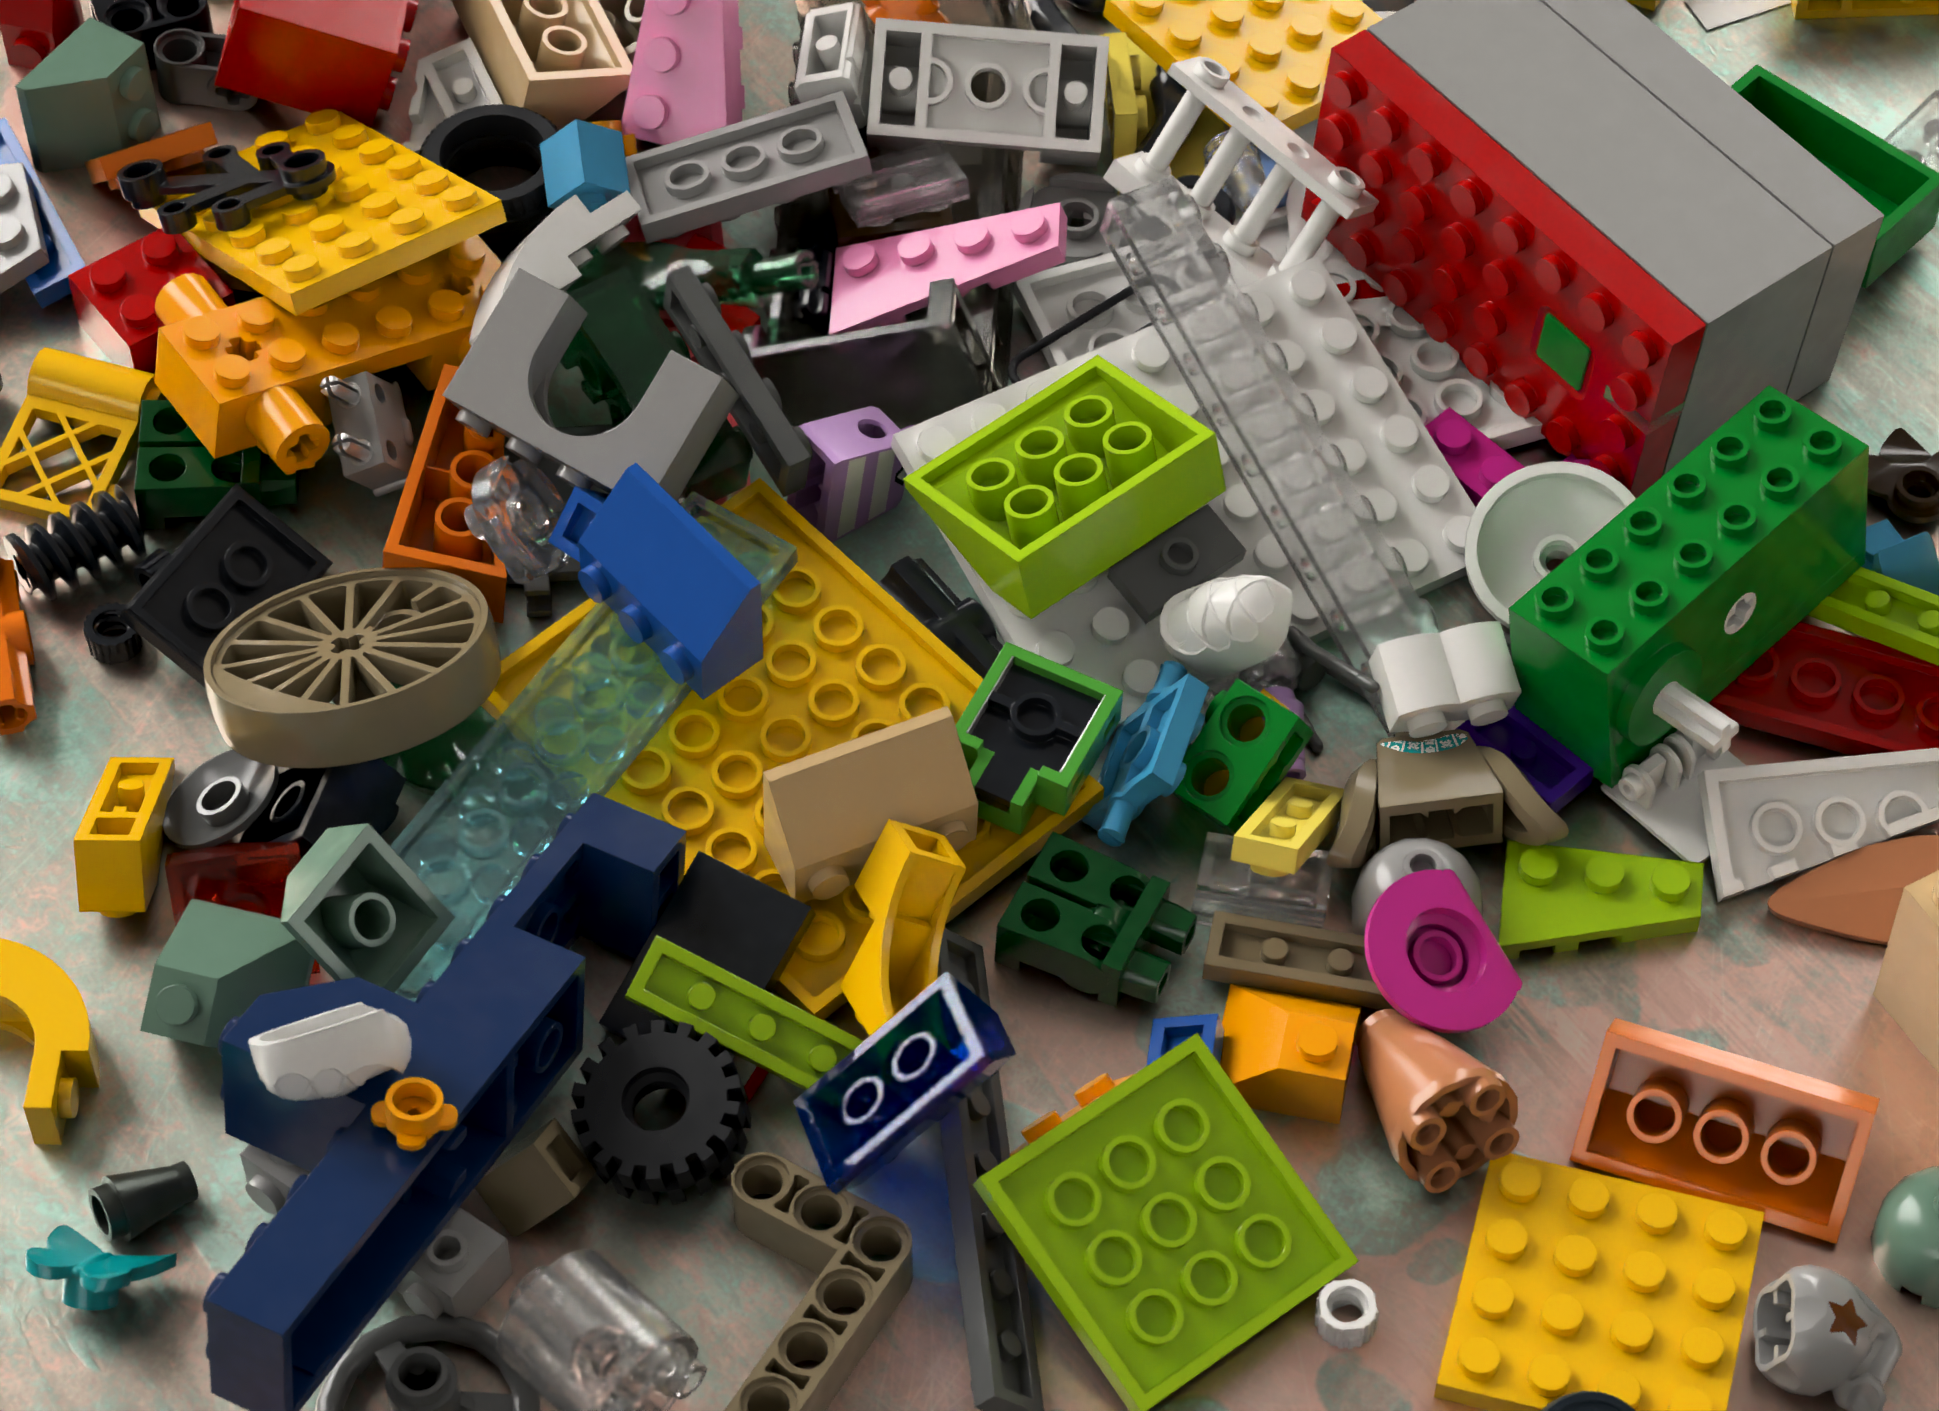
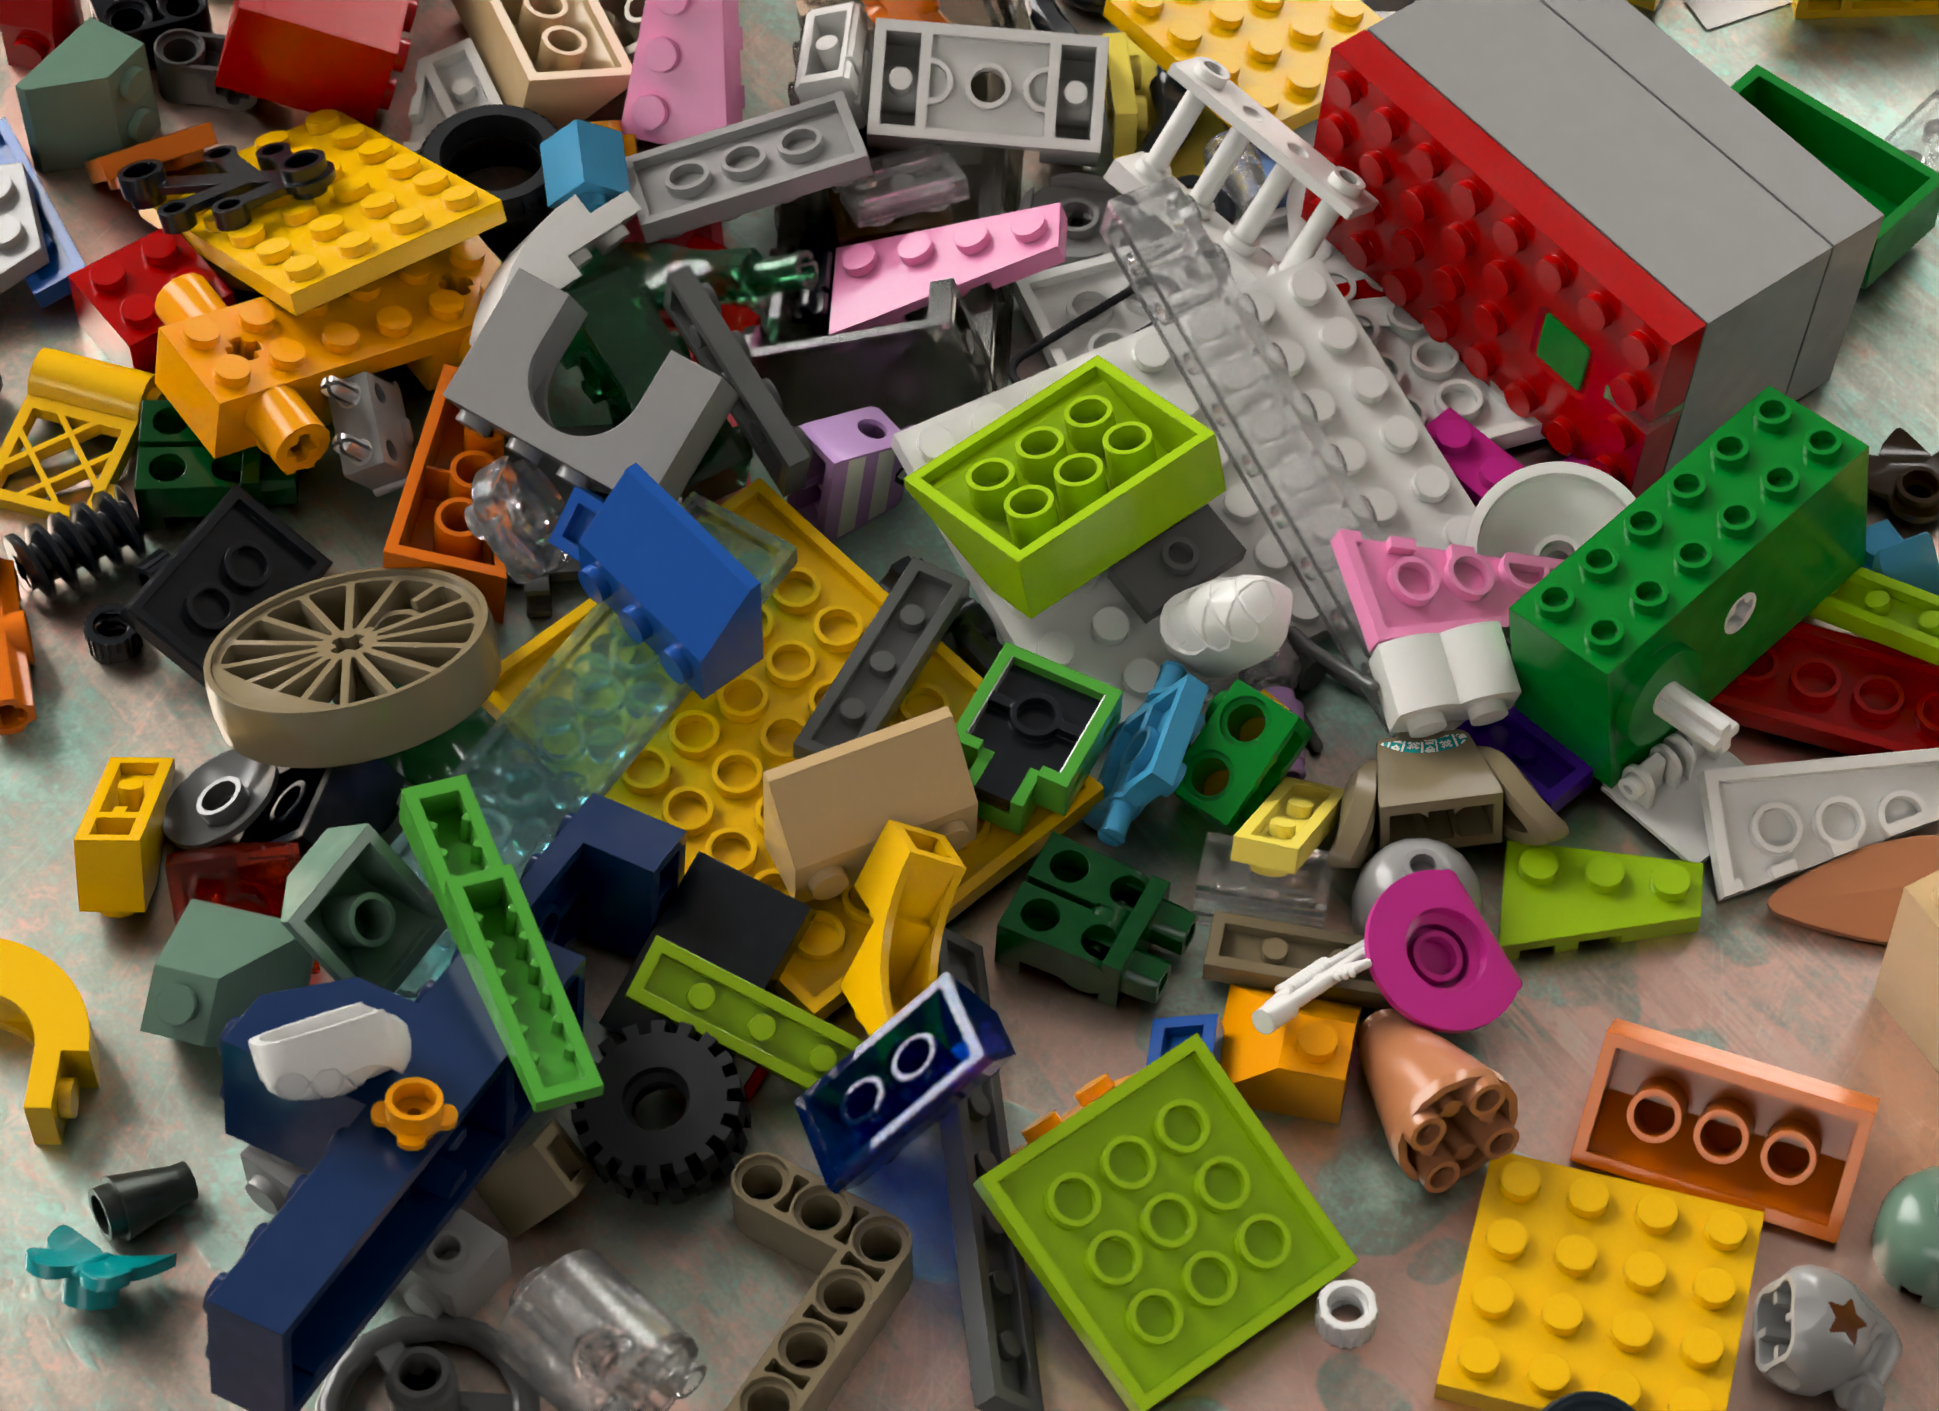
none -> bright green slope [399,774,604,1113]
none -> dark grey plate [793,557,970,759]
none -> white piece [1252,940,1372,1035]
none -> bright pink wing [1330,529,1564,652]

